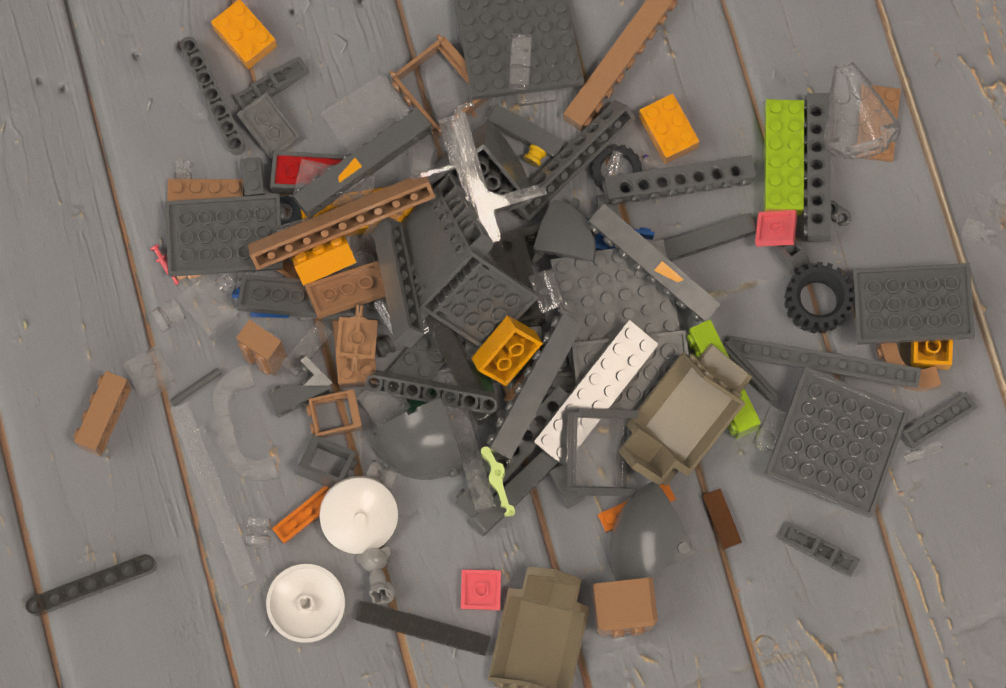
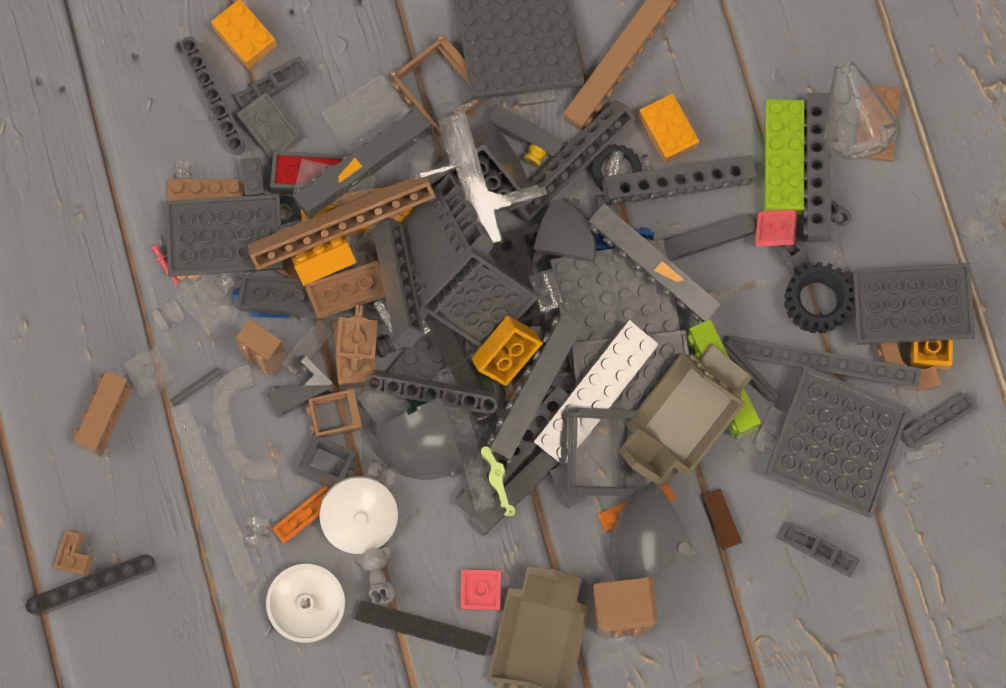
clear window [509,33,531,90] -> none
none -> medium nougat plate [53,530,93,576]

